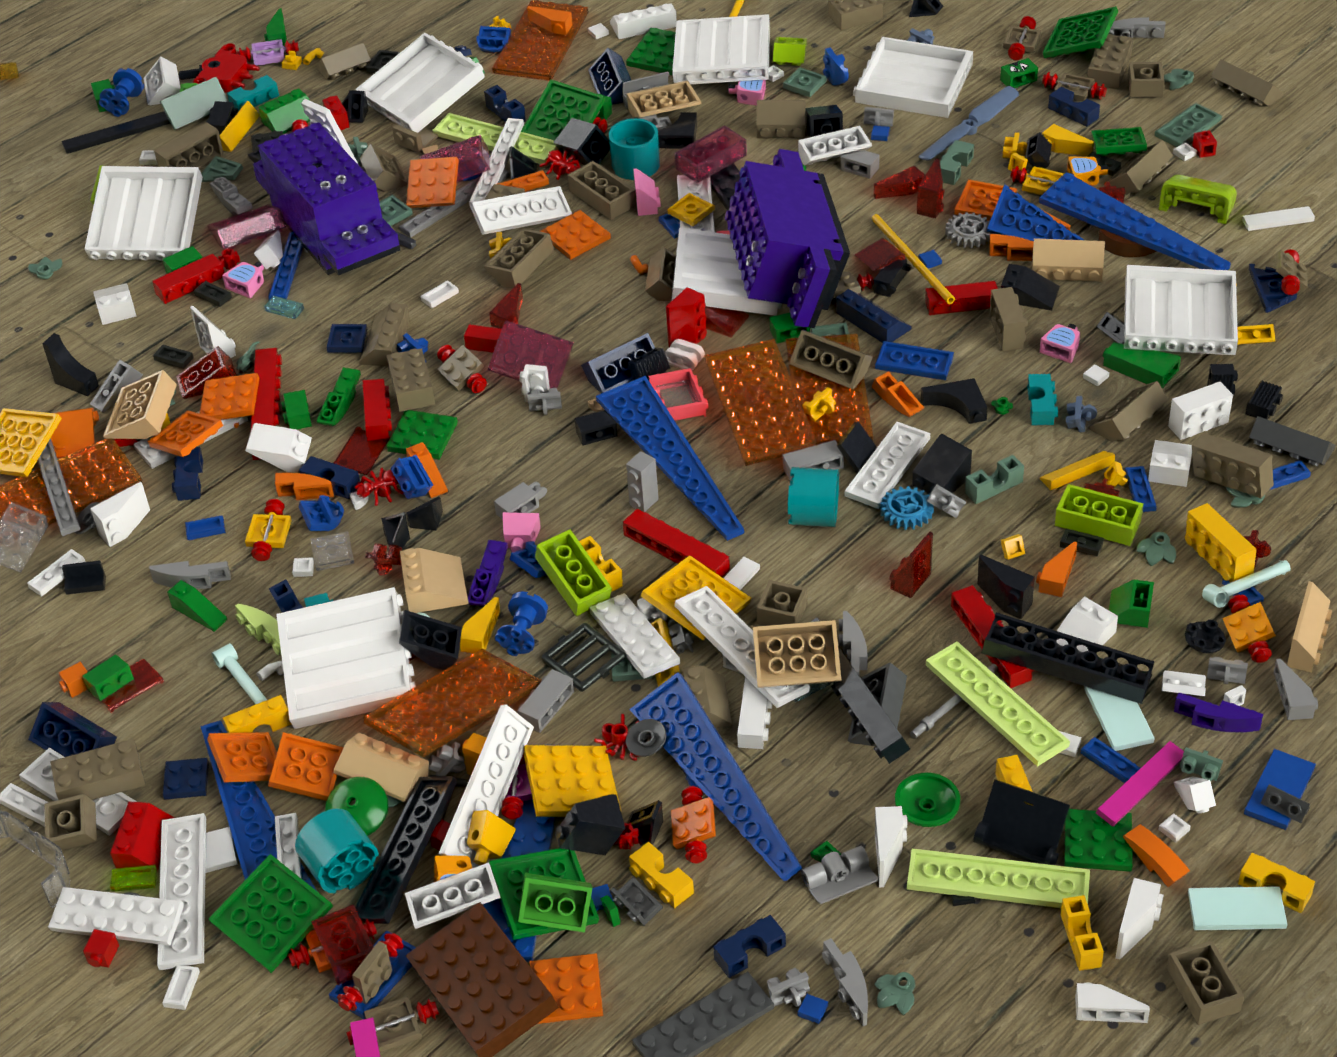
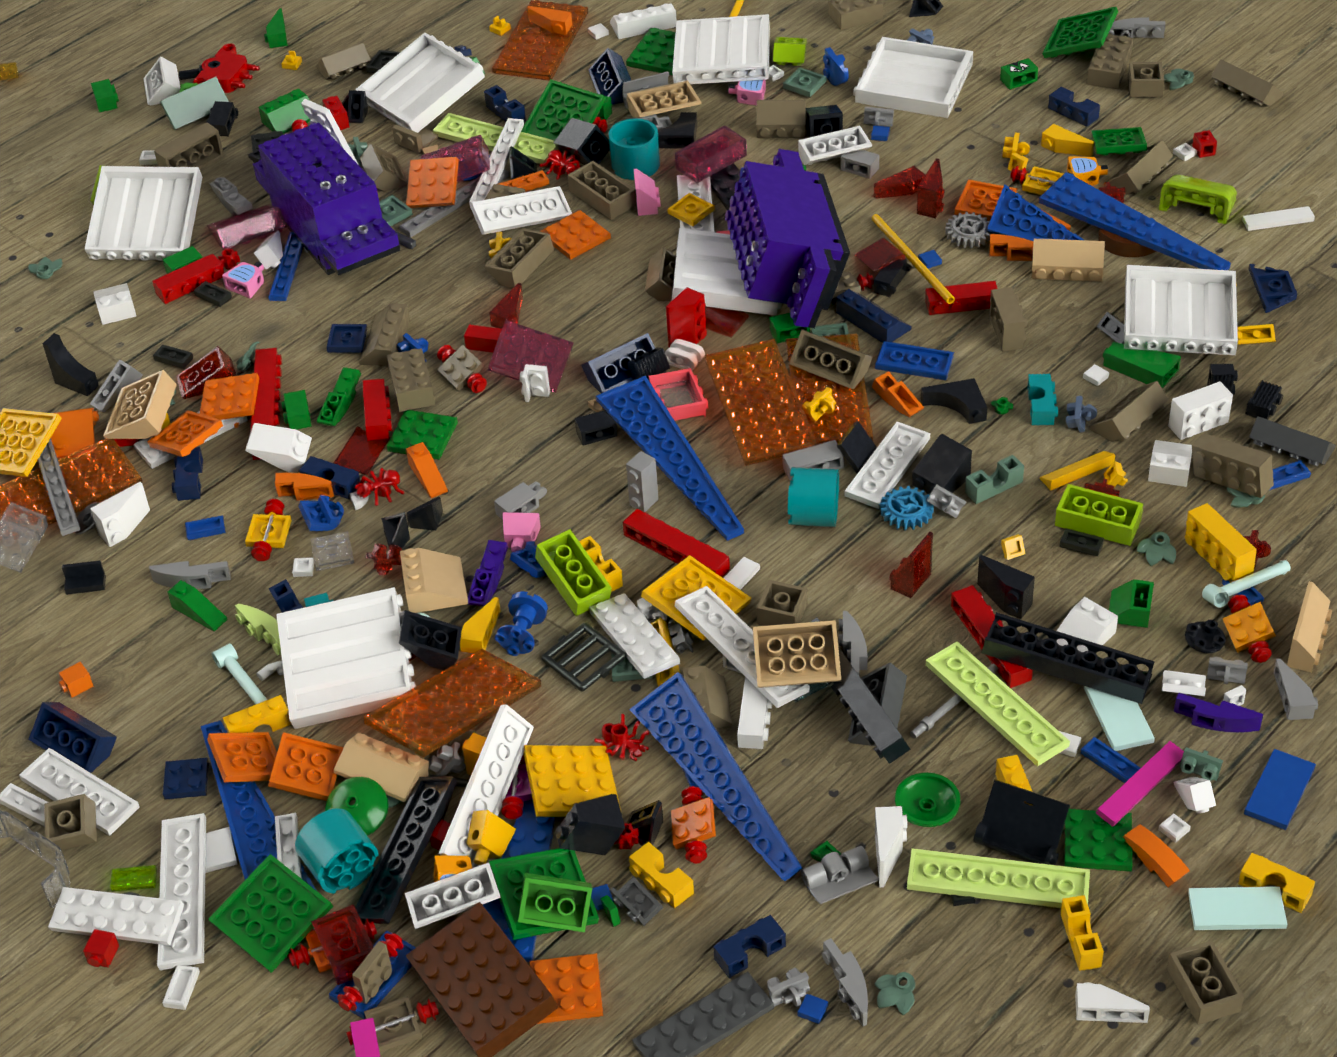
white plate [27,549,85,597] -> none
dark tan brick [50,739,146,800] -> none
black tile [62,111,171,154] -> none
green brick [82,654,134,701] -> none
blue piece [99,68,144,117] -> none
clear red piece [102,659,164,713] -> none
red slope [110,801,174,872] -> none
white slope [190,306,236,364] -> none
sand green wing [201,156,243,182] -> none
yellow slope [220,101,260,152] -> none
teal arch [227,75,279,112] -> none
lavender plate [237,39,299,66] -> none
clear light blue plate [265,296,304,319] -> none
yellow arm [303,48,324,65] -> none
blue hinge [390,455,433,499] -> none
white tile [421,280,459,308] -> none
blue slope [476,26,511,52] -> none
light grey brick [517,669,574,733] -> none
light grey hips [527,388,562,415] -> none
dark grey dish [626,719,666,757] -> none
orange arm [630,255,648,274] -> none
blue tile [659,214,680,239] -> none
sand blue piece [919,86,1019,161] -> none
sand green arch [934,140,974,185] -> none
black slope [1001,264,1060,311] -> none
plate [1003,16,1041,60] -> none
black brick [1025,132,1052,169] -> none
orange slope [1036,542,1078,597] -> none
bright pink torso [1039,324,1080,363] -> none
plate [1042,72,1107,101] -> none
pearl dark grey plate [1087,152,1121,176] -> none
white slope [1115,878,1164,960] -> none
blue tile [1124,466,1157,512] -> none
sand green tile [1155,103,1222,147] -> none
dark grey hinge [1261,784,1310,823] -> none
dark tan plate [1276,249,1308,295] -> none

